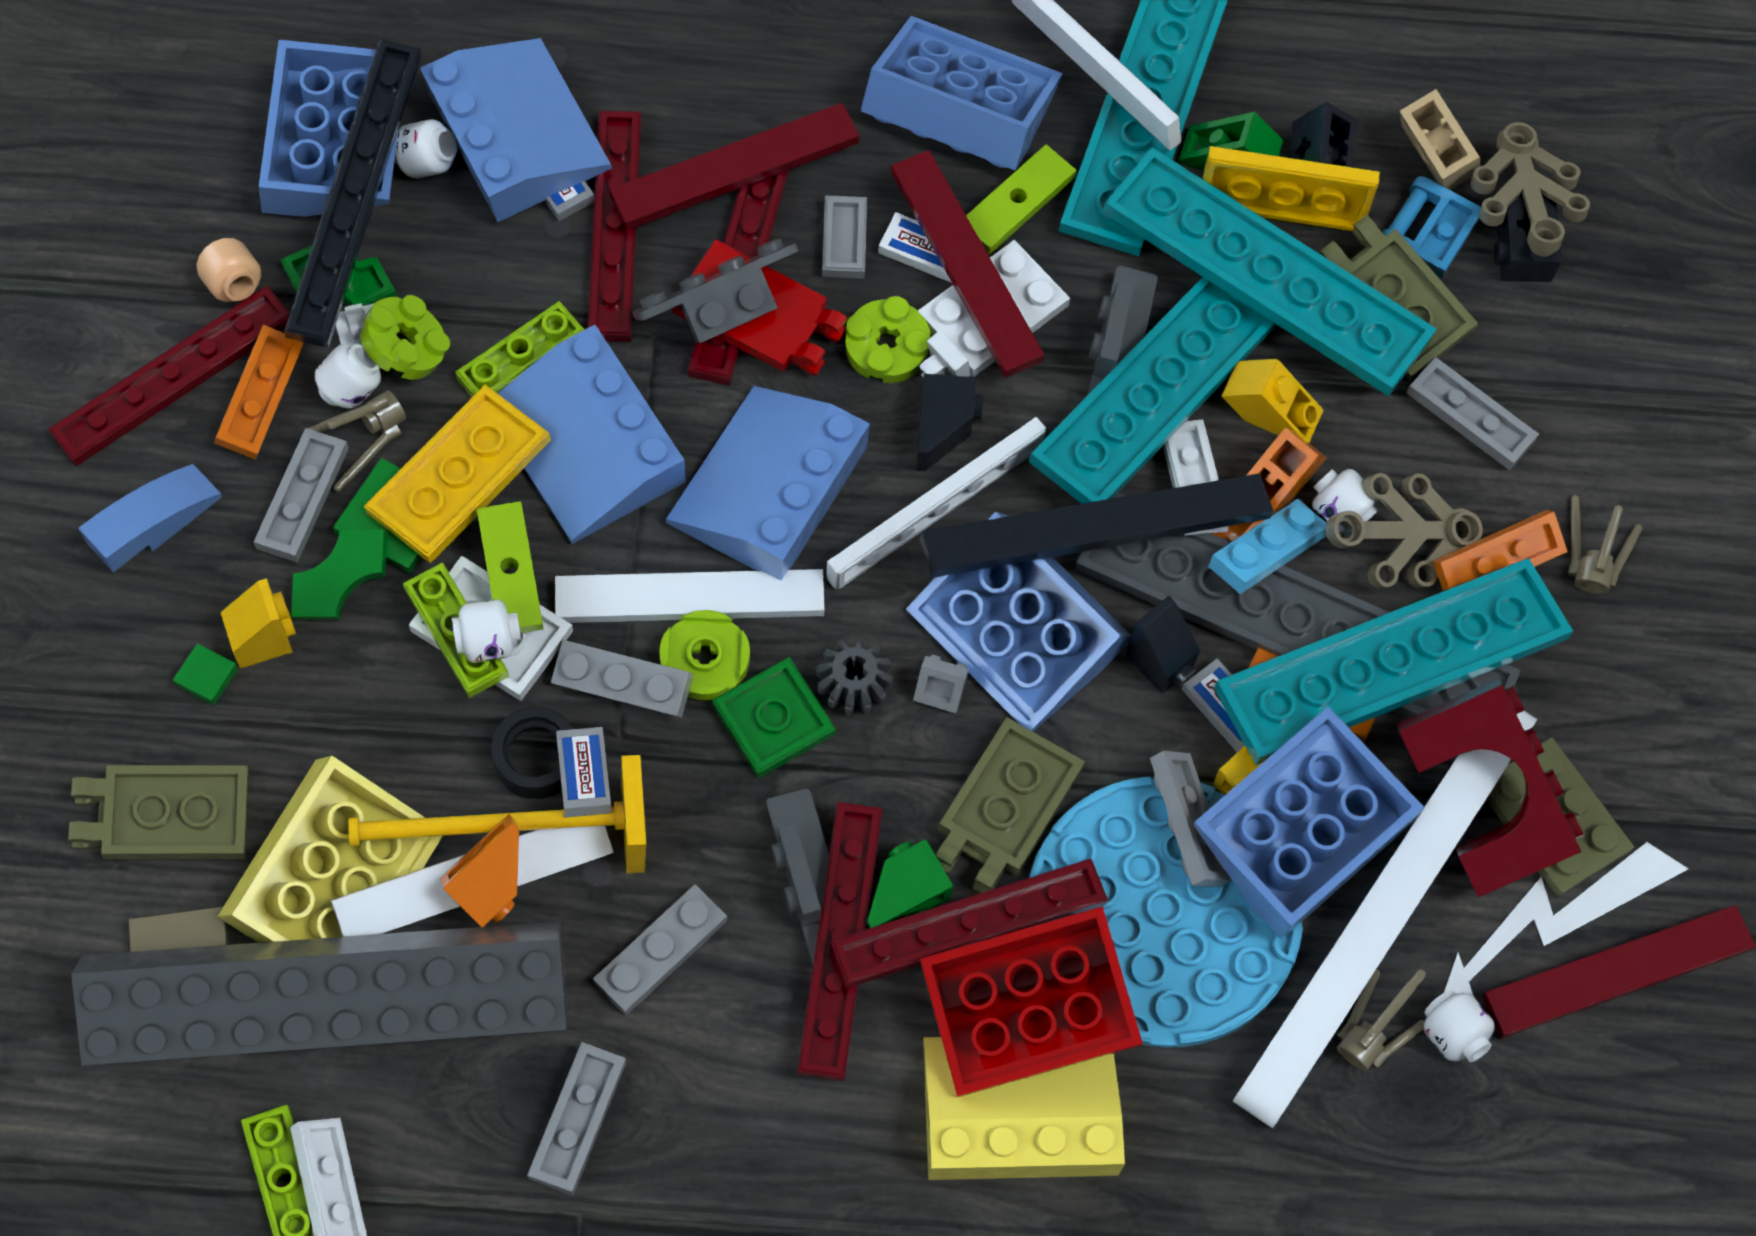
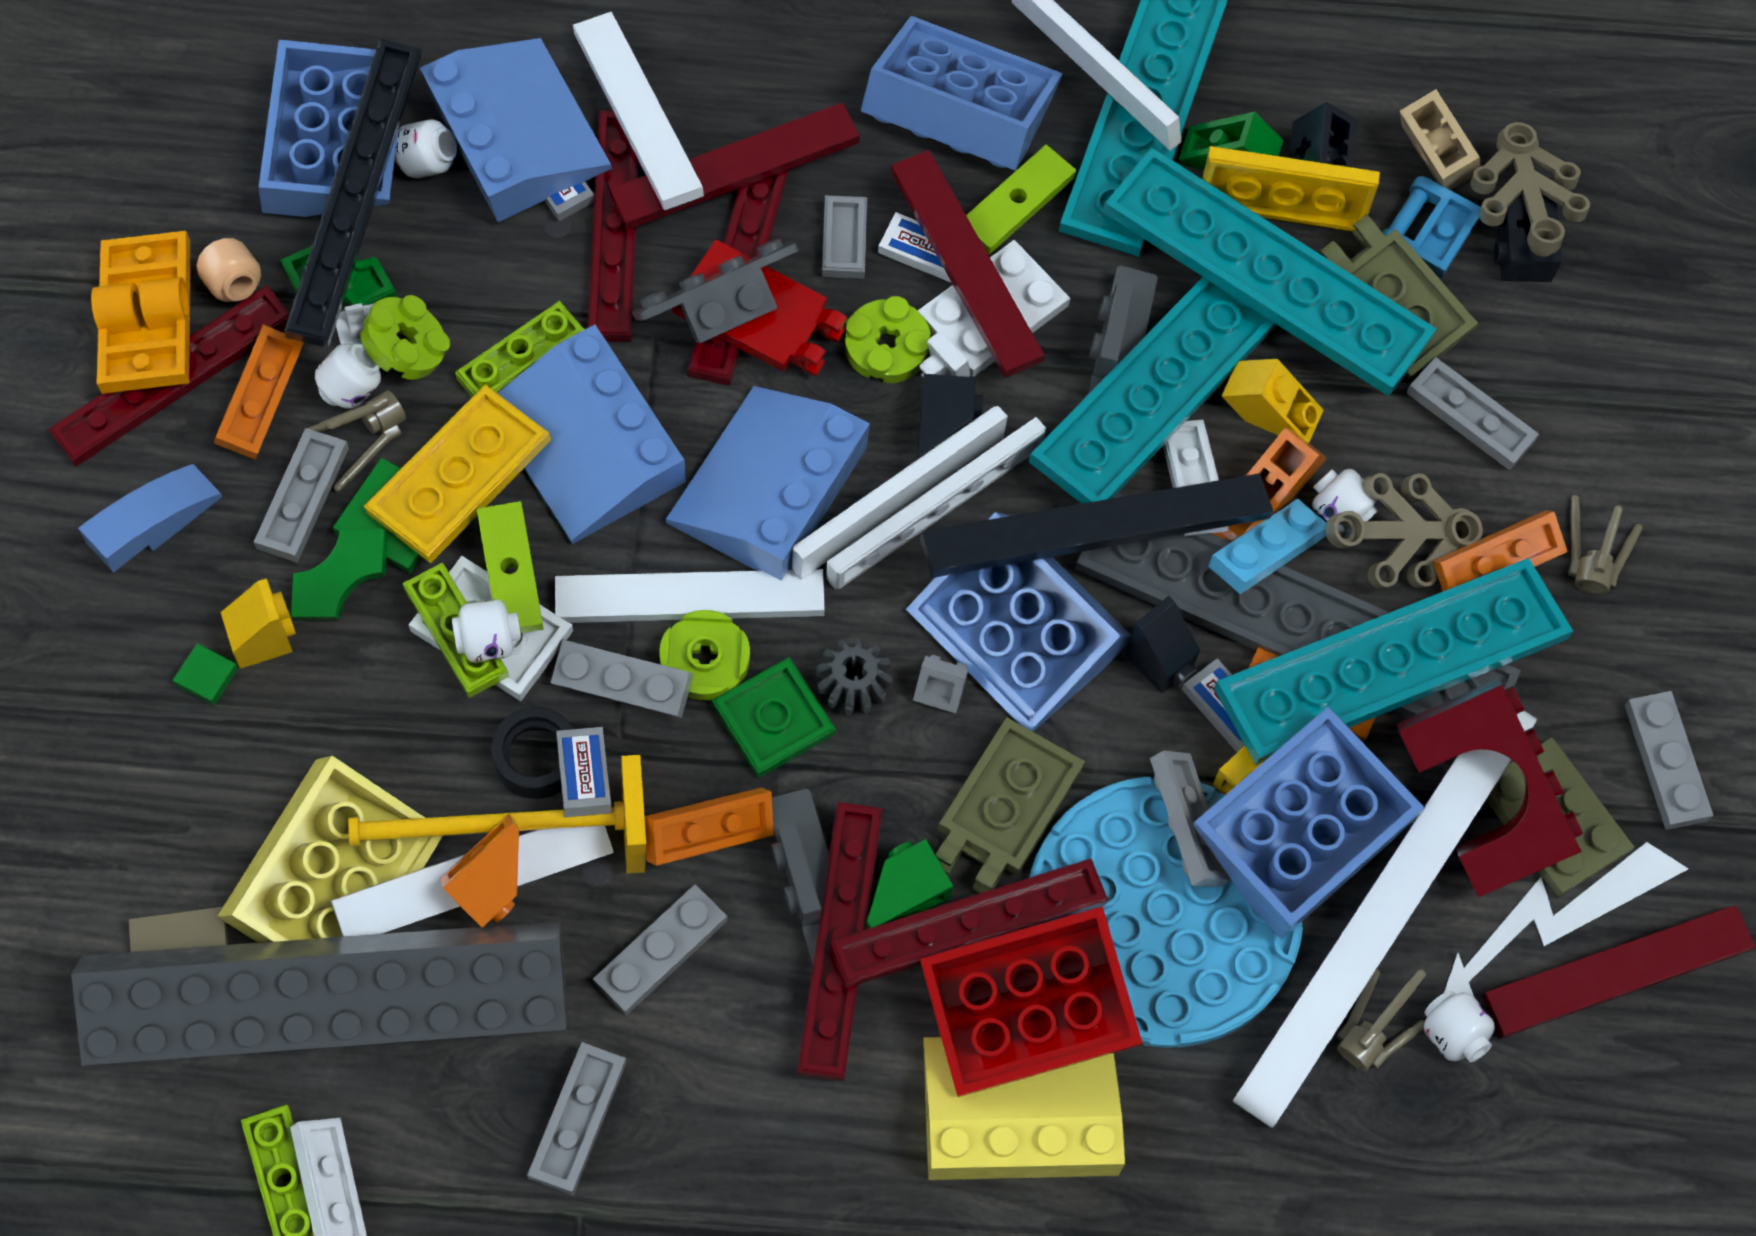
olive tile [68,765,249,859] -> none
none -> light orange plate [91,231,191,394]
none -> white tile [573,12,704,210]
none -> orange plate [644,788,774,866]
none -> white tile [792,406,1008,580]
none -> light grey plate [1624,691,1714,830]

